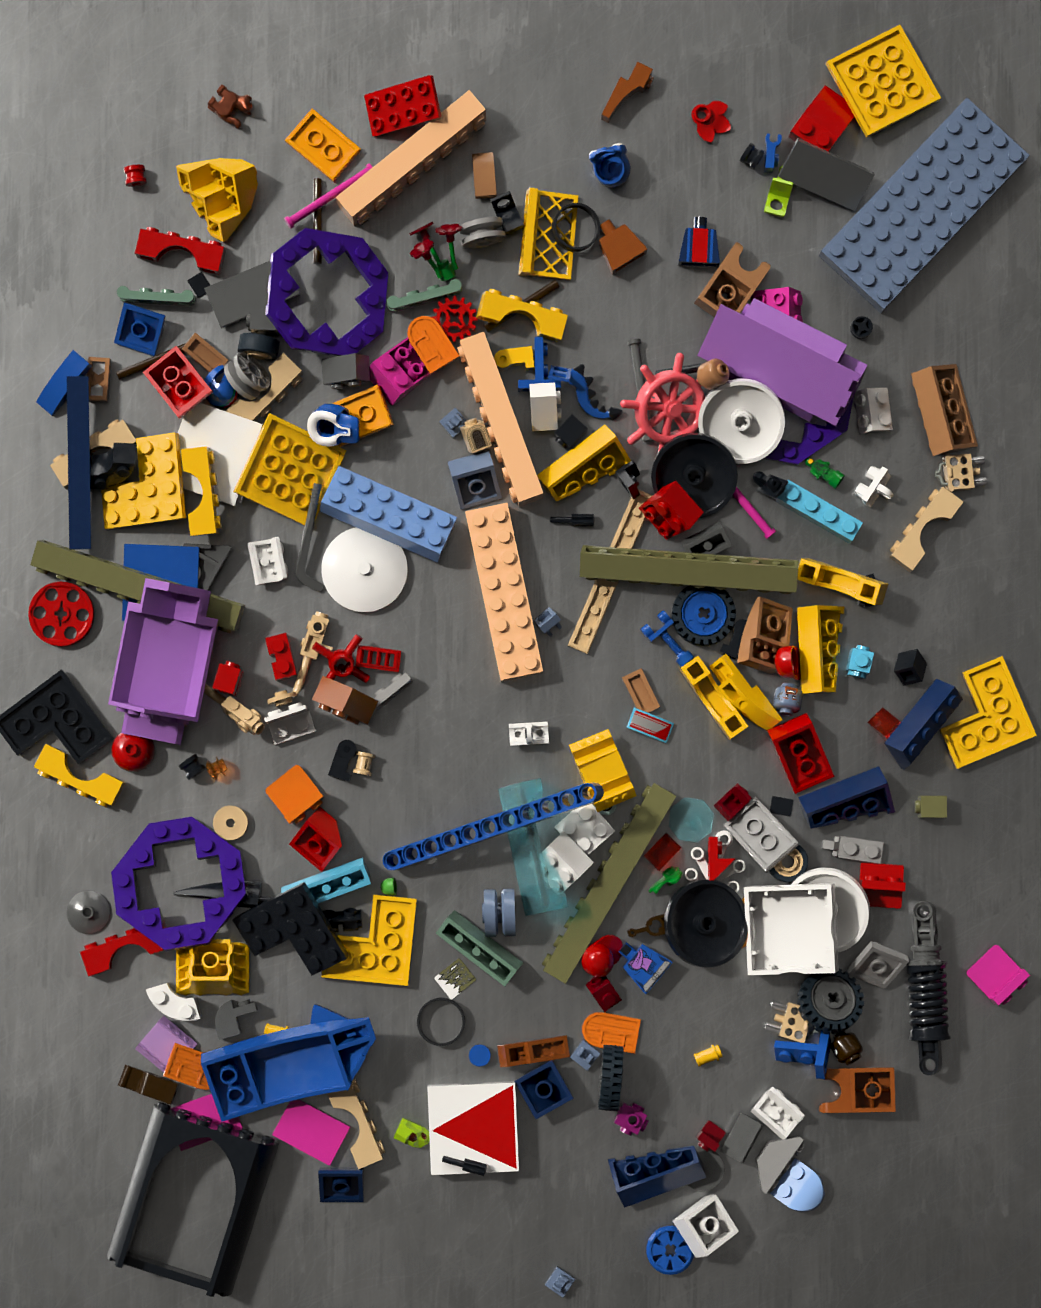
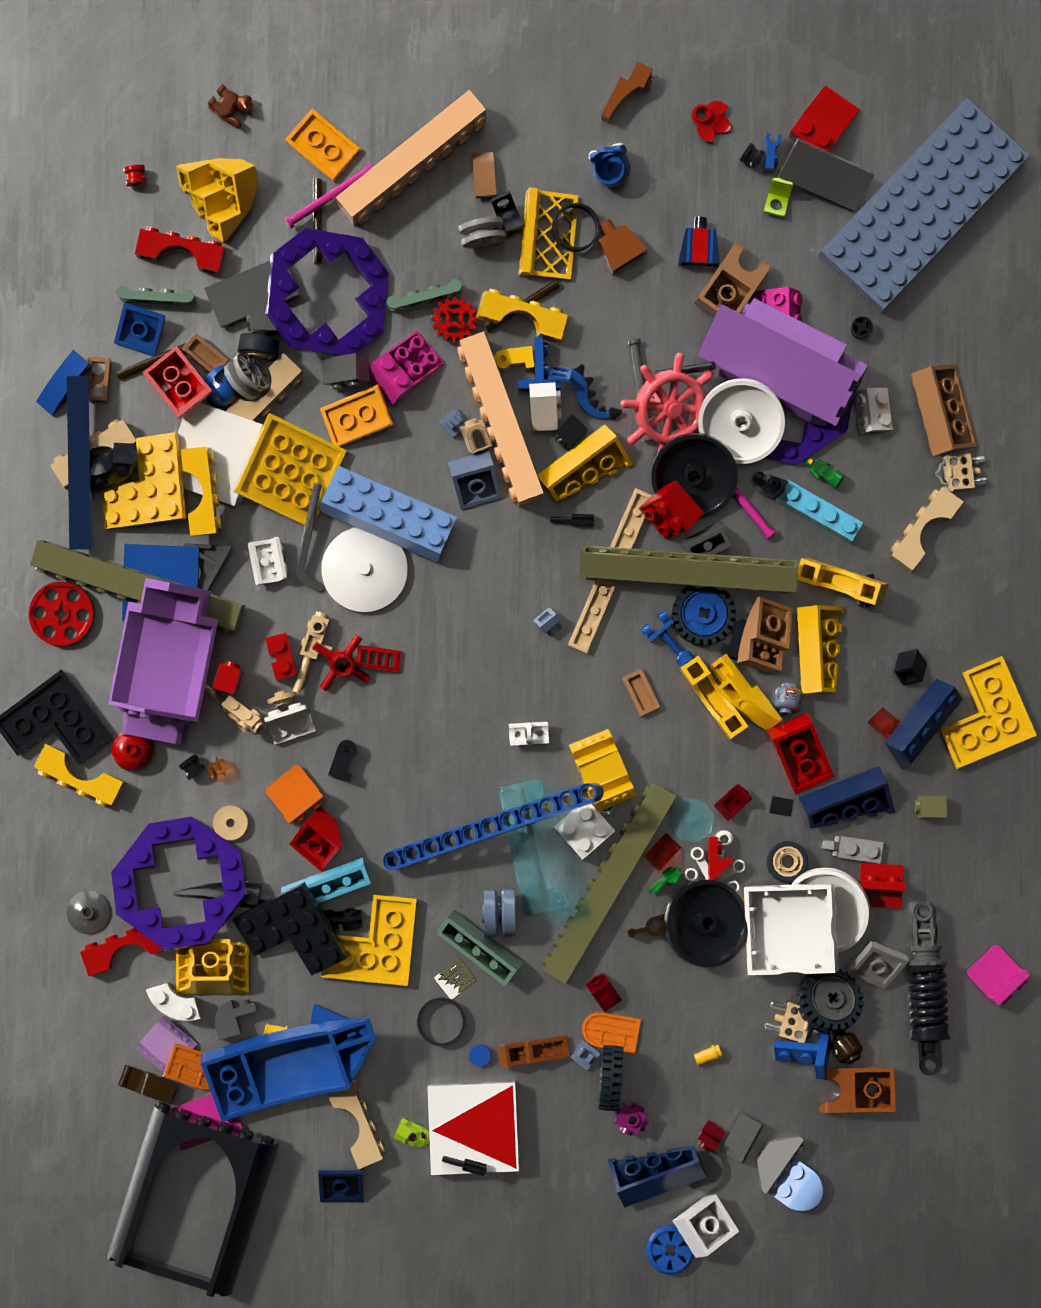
black sticker [187,272,210,298] -> none
dark pink tile [272,1099,351,1166] -> none
blue piece [307,404,360,447] -> none
dark orange brick [312,676,378,725] -> none
tan bush [352,751,376,776] -> none
red bracket [364,75,441,137] -> none
light grey hinge [373,673,413,713] -> none
bright green hinge [380,878,397,896] -> none
orange window [407,316,459,375] -> none
plant [409,221,463,281] -> none
light nougat brick [465,503,543,682] -> none
dark blue slope [514,1060,574,1119] -> none
white brick [529,831,594,896] -> none
sand blue tile [545,1266,575,1298] -> none
red cap [581,935,623,977] -> none
black bracket [615,460,640,500] -> none
torso [618,942,673,994] -> none
slope [626,707,674,743] -> none
medium nougat head [697,358,729,390] -> none
light grey tile [724,797,799,873] -> none
white bracket [751,1087,805,1139] -> none
red cap [774,645,801,680] -> none
yellow plate [826,25,941,138] -> none
medium azure brick [846,645,874,679] -> none
white hips [855,466,894,508] -> none

